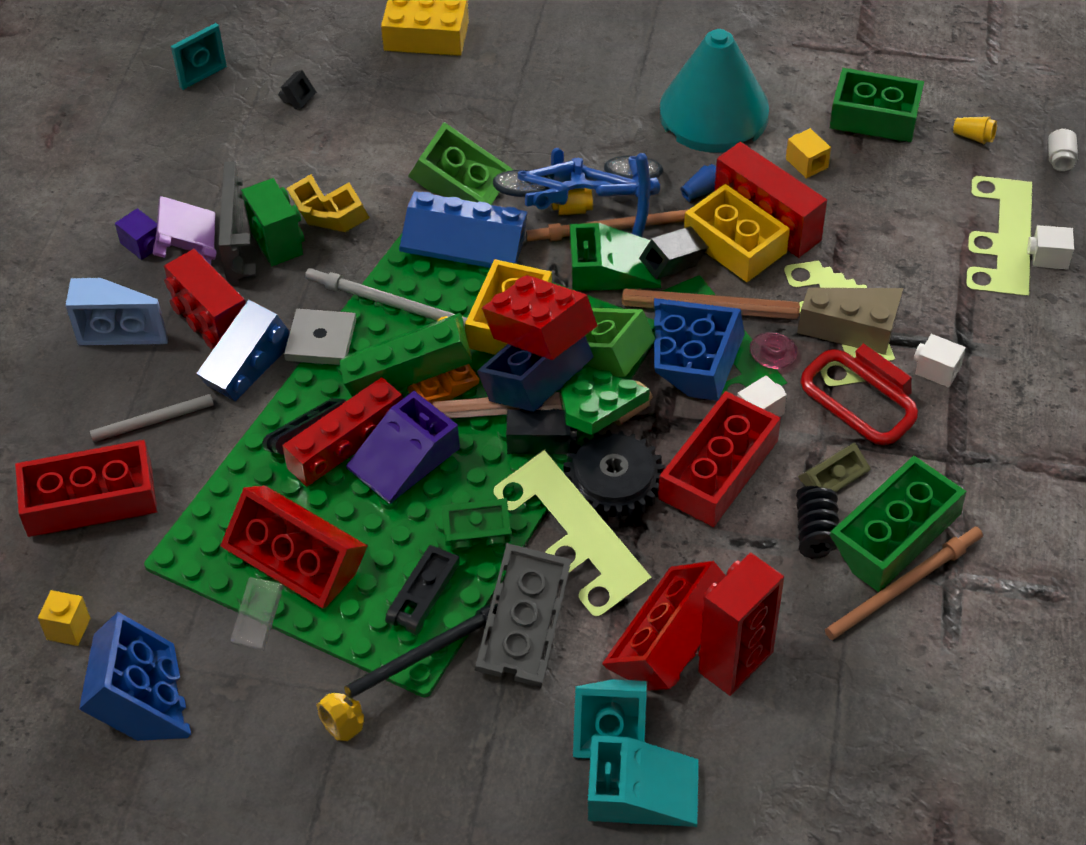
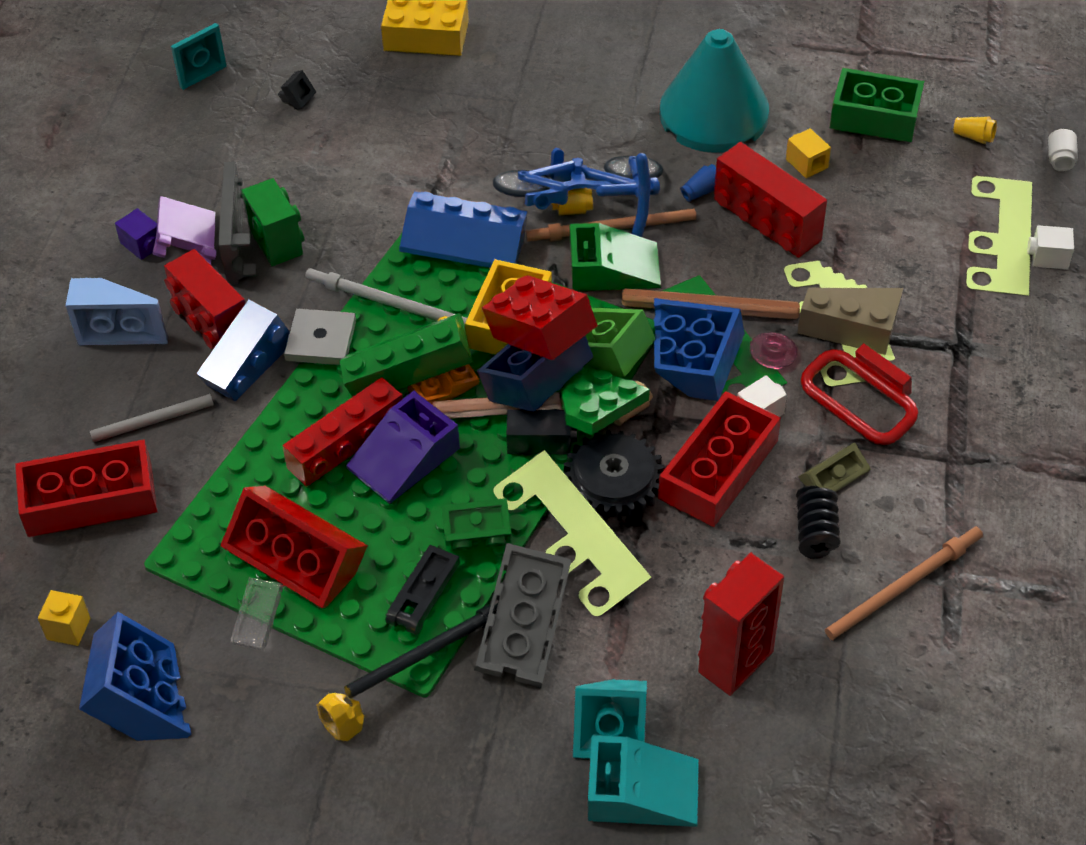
black plate [263,398,346,455] -> none
yellow brick [286,174,370,232] -> none
bright green slope [408,122,513,205] -> none
red slope [602,561,726,690] -> none
black brick [639,226,709,280] -> none
yellow brick [684,184,790,282] -> none
green slope [830,456,967,592] -> none
white brick [914,334,966,387] -> none

